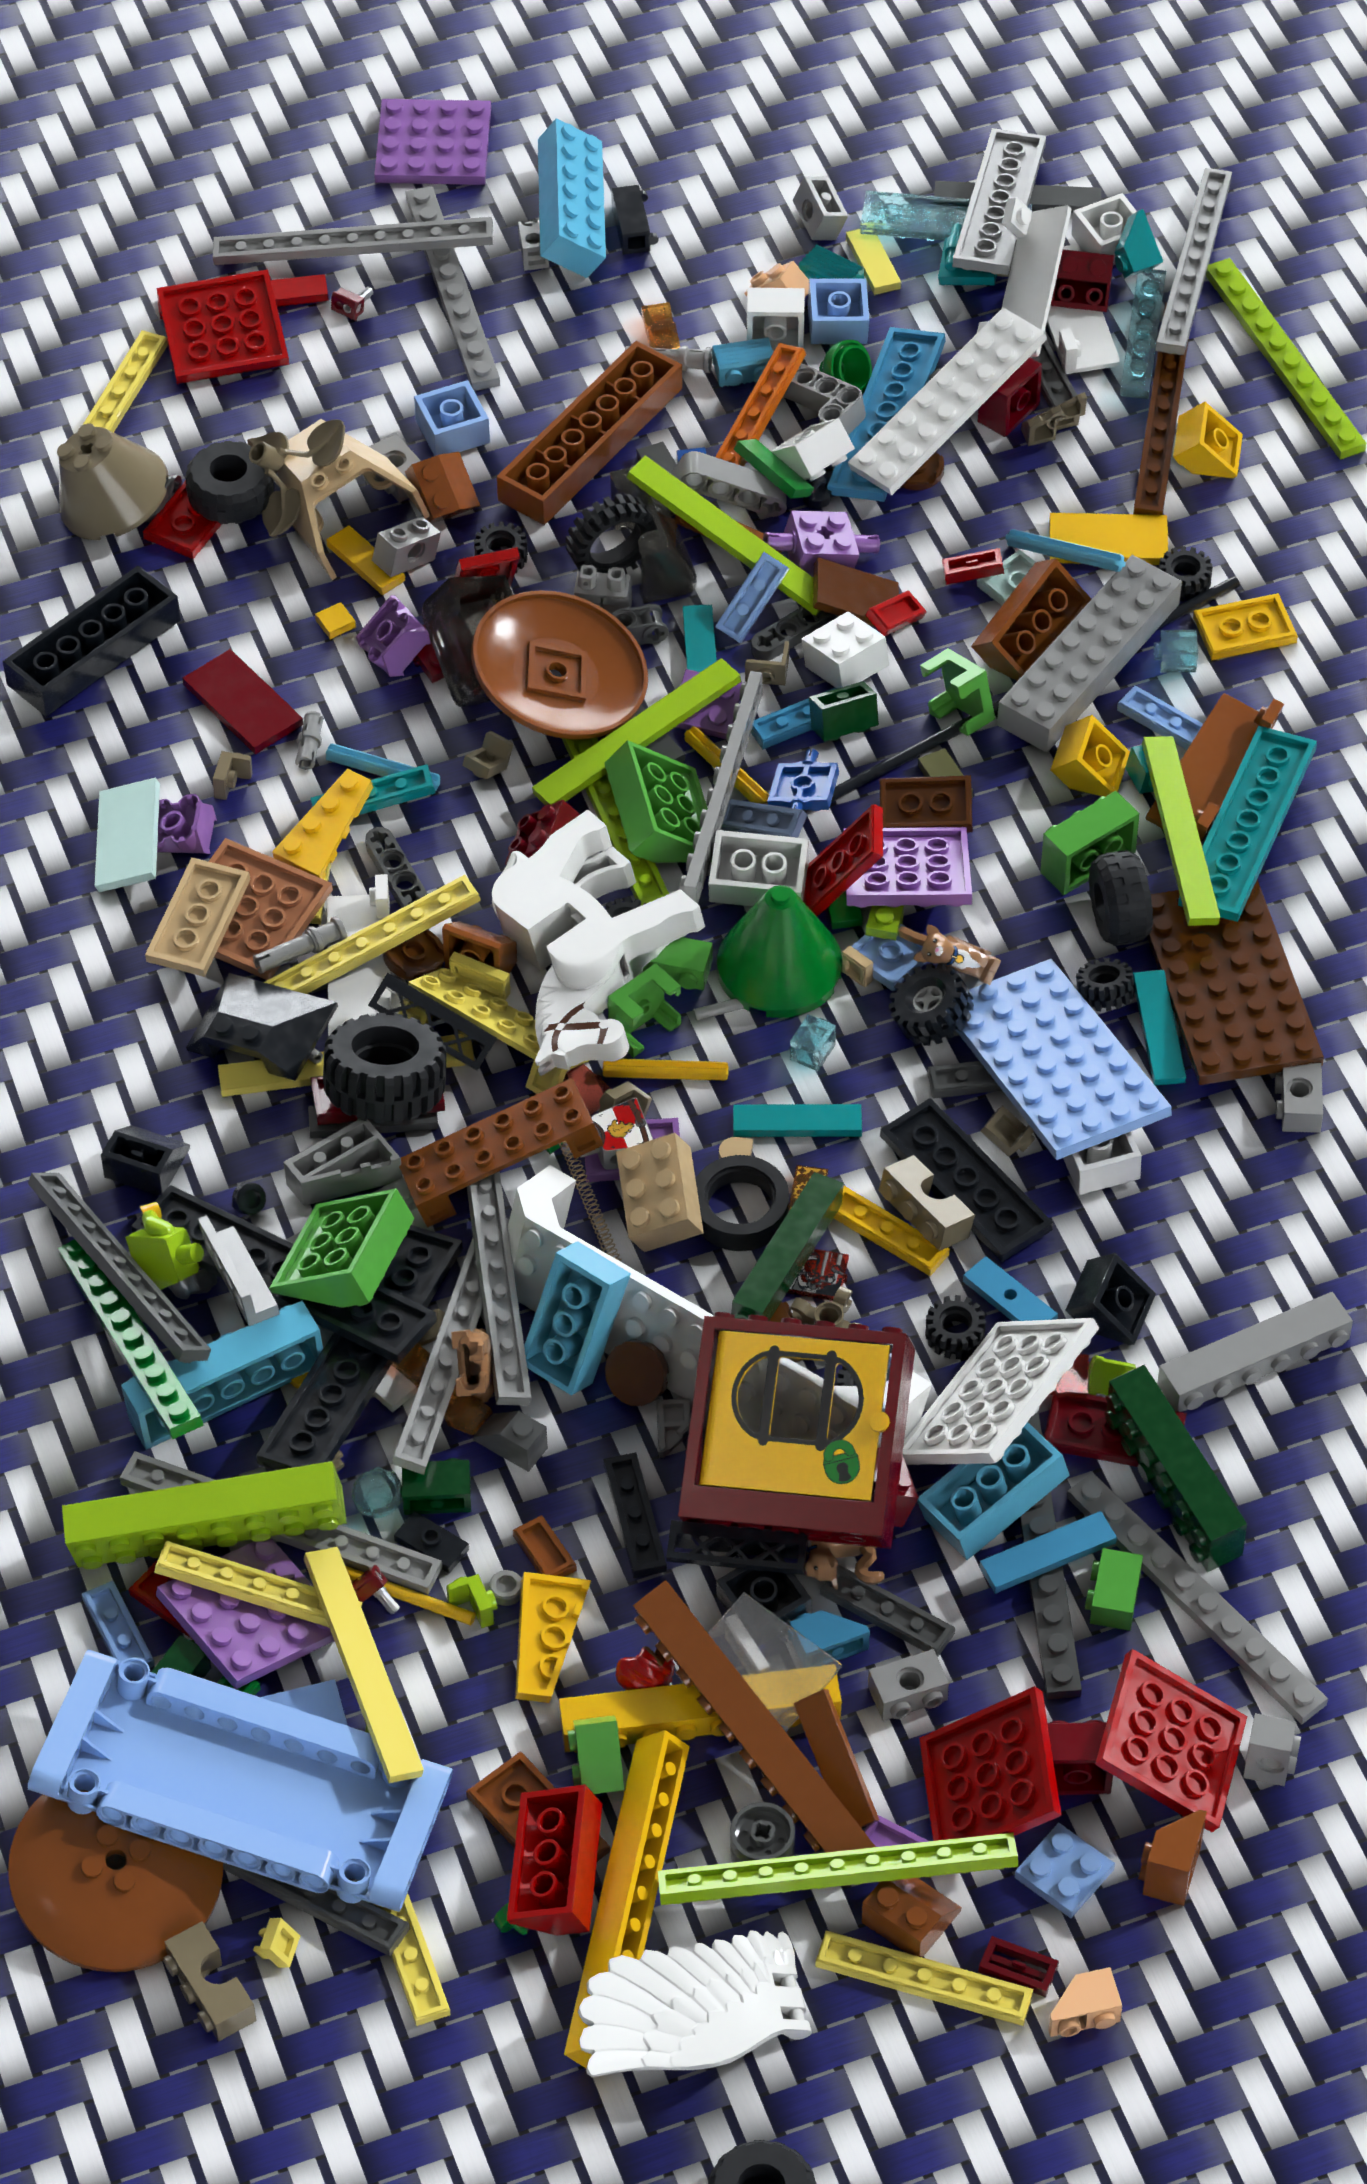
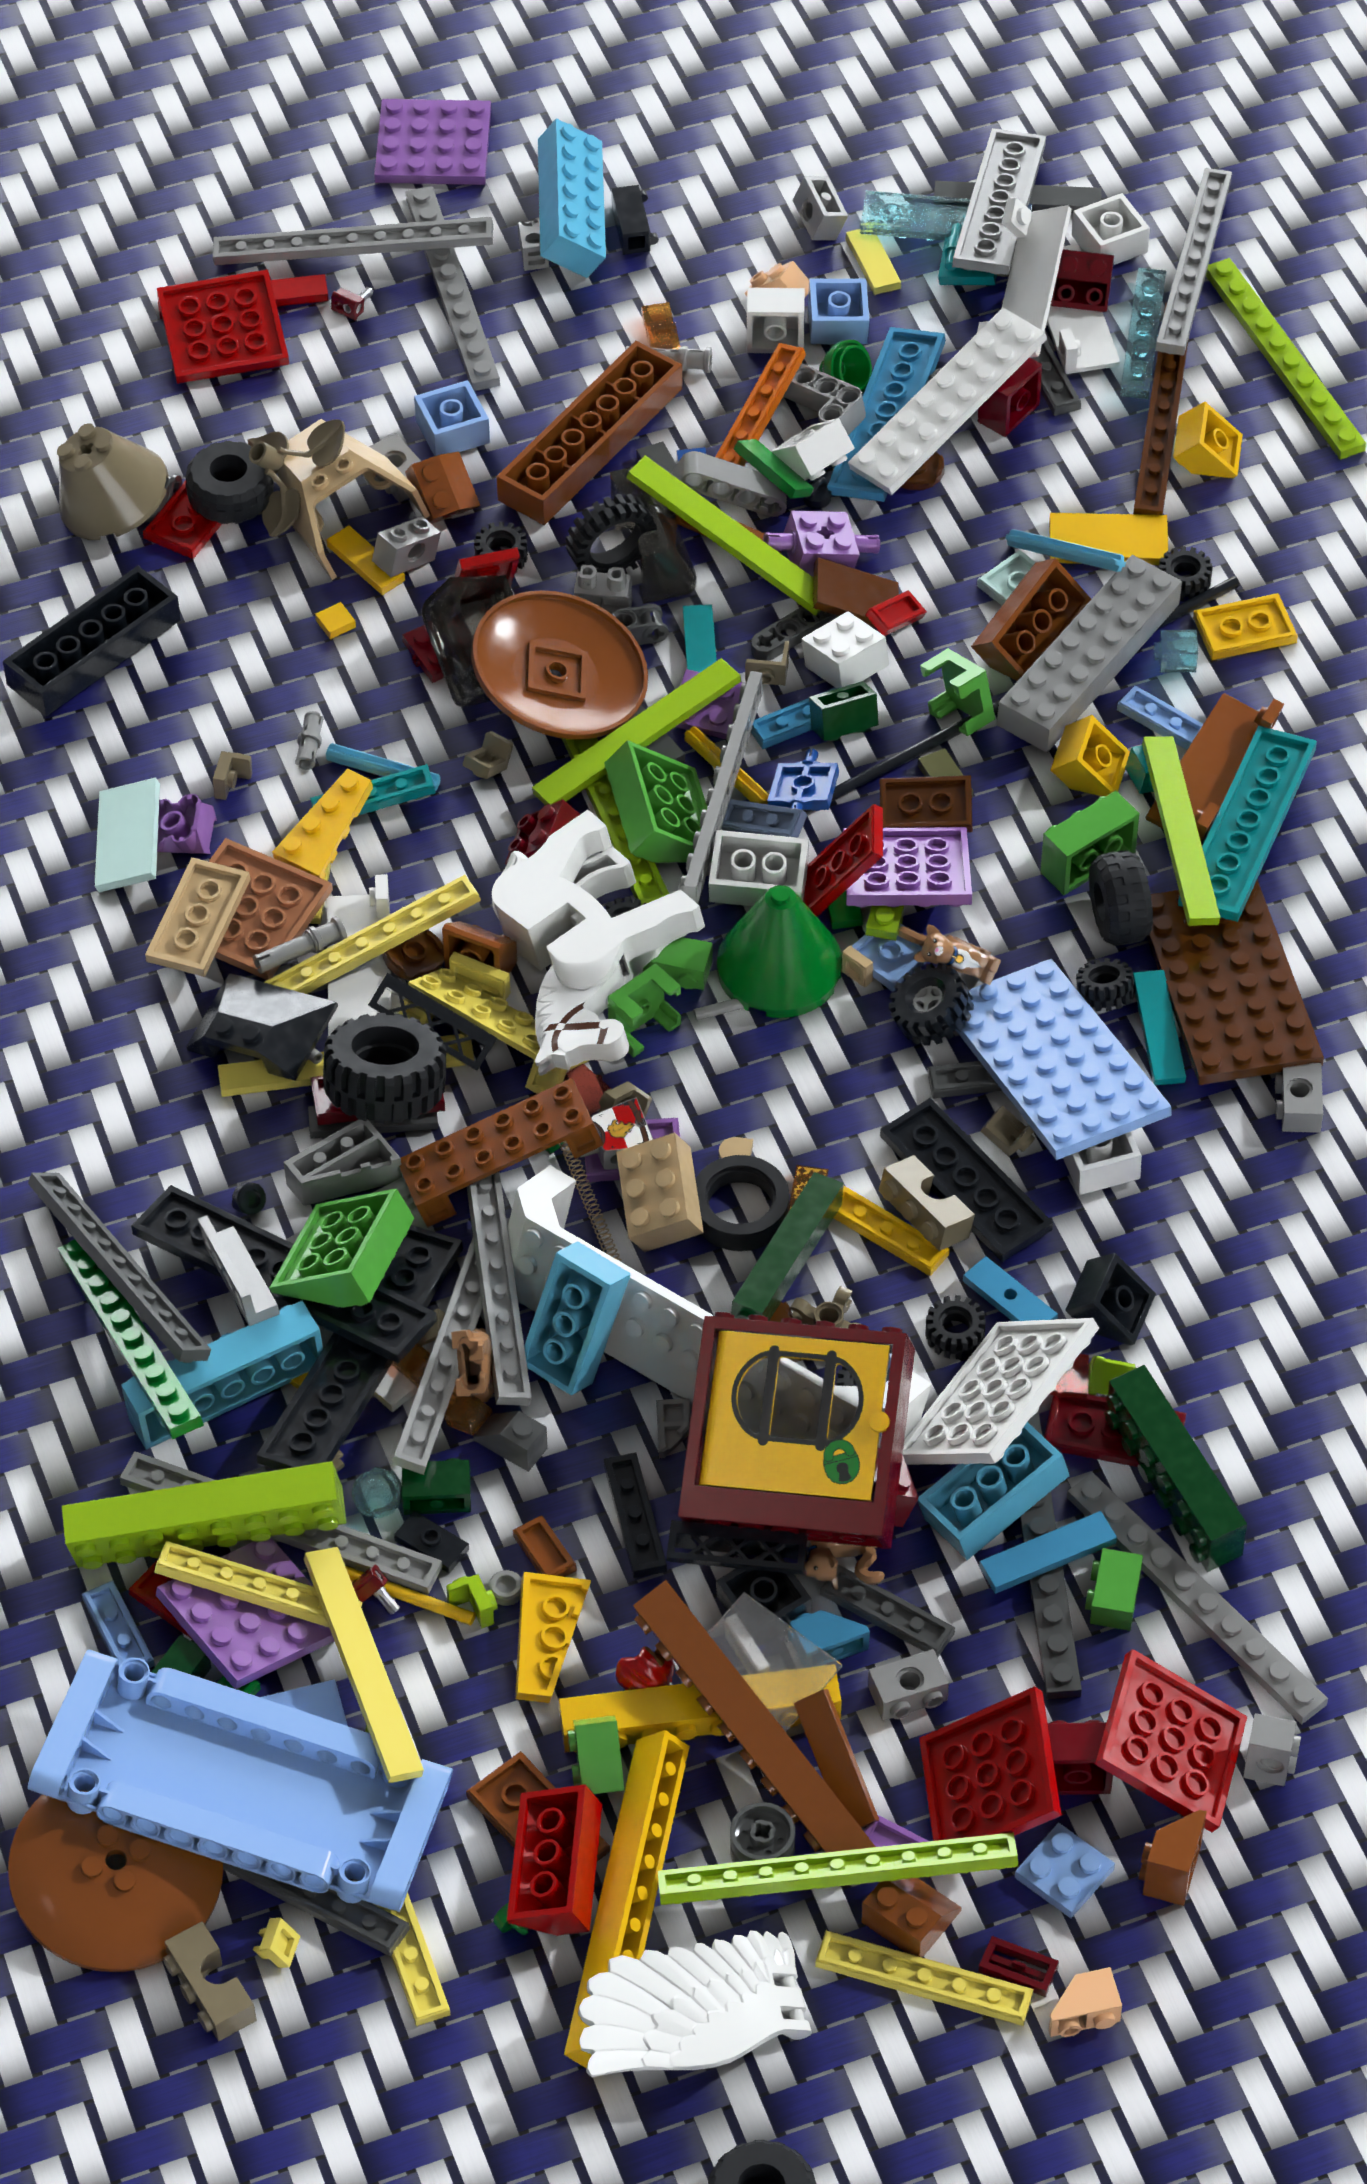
light yellow tile [83,330,168,433] -> none
black slope [101,1125,190,1196] -> none
lime torso [125,1202,217,1299] -> none
dark red tile [182,649,303,754] -> none
medium lavender slope [356,595,431,677] -> none
dark grey beam [365,827,428,908] -> none
yellow axle [603,1059,729,1081] -> none
reddish brown tile [605,1339,669,1406] -> none
medium azure brick [712,337,773,387] -> none
light blue tile [715,552,790,644] -> none
teal tile [733,1104,862,1137] -> none
piece [787,1249,849,1301] -> none
clear light blue brick [790,1014,836,1071] -> none
teal brick [799,244,864,279] -> none
red tile [942,548,1005,585] -> none
dark tan slope [1021,392,1087,446] -> none
teal slope [1114,209,1163,279] -> none
light grey brick [1157,1291,1353,1412] -> none

